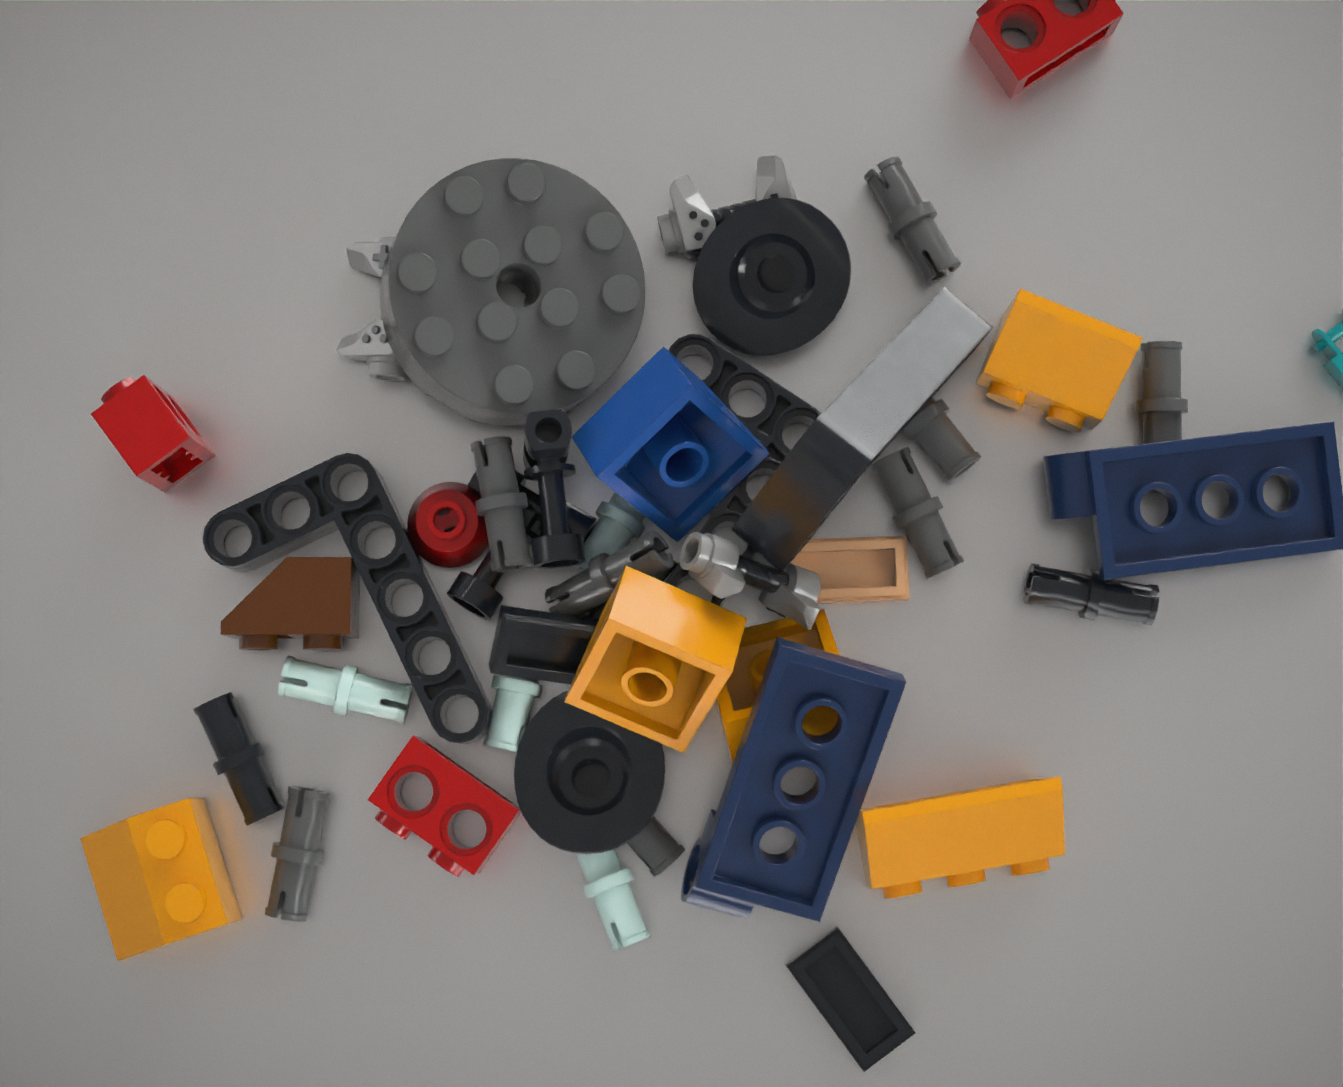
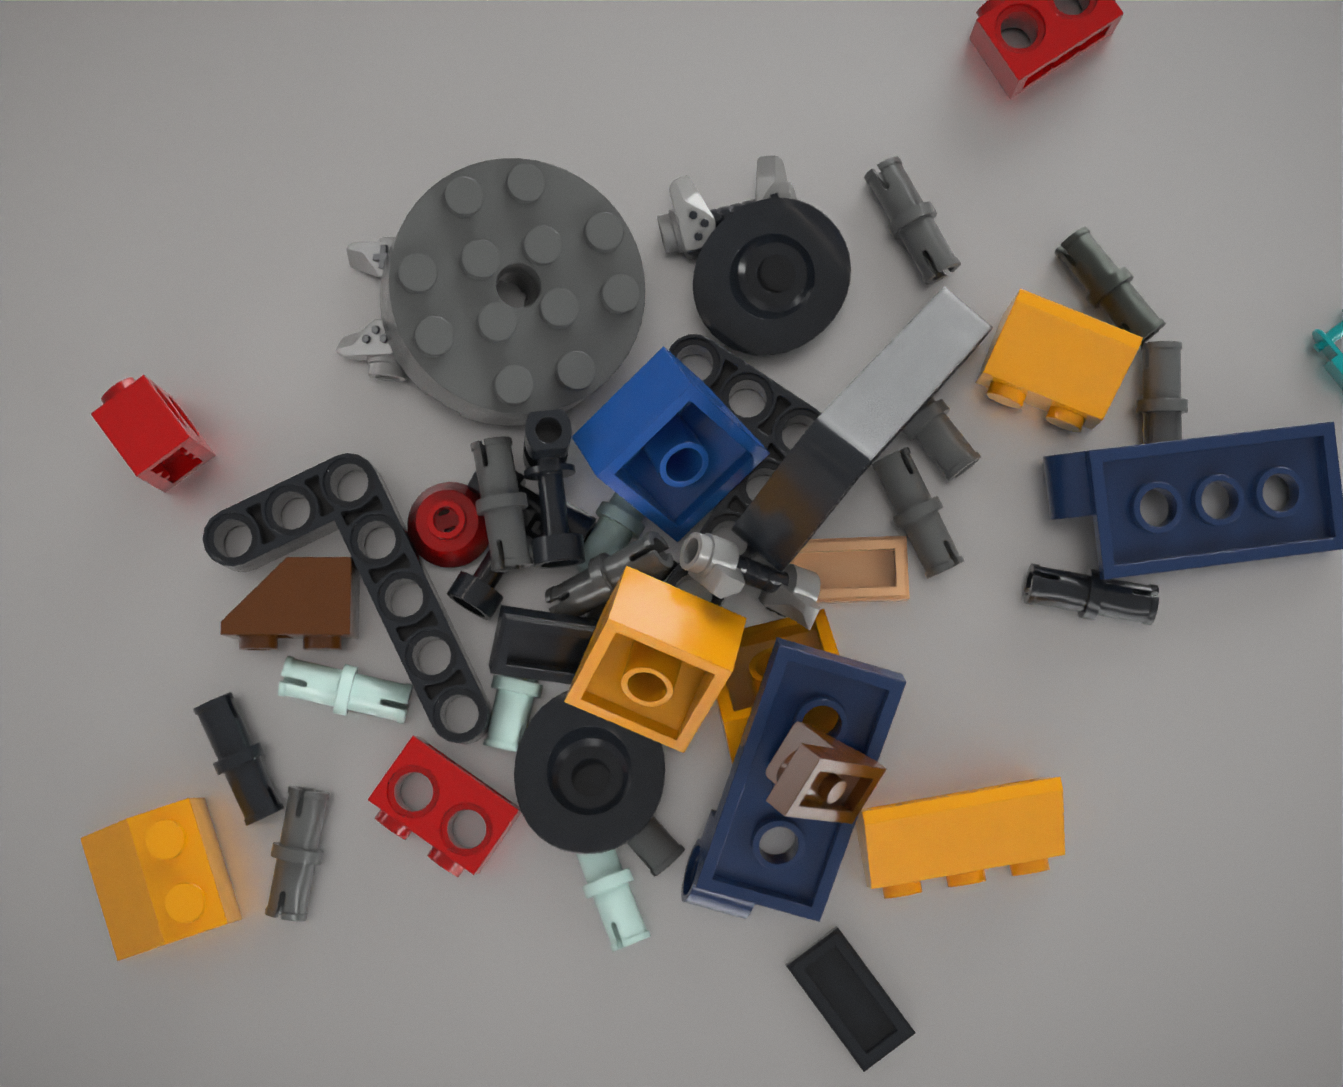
none -> reddish brown slope [765,721,887,824]
none -> pearl dark grey pin [1054,227,1166,343]

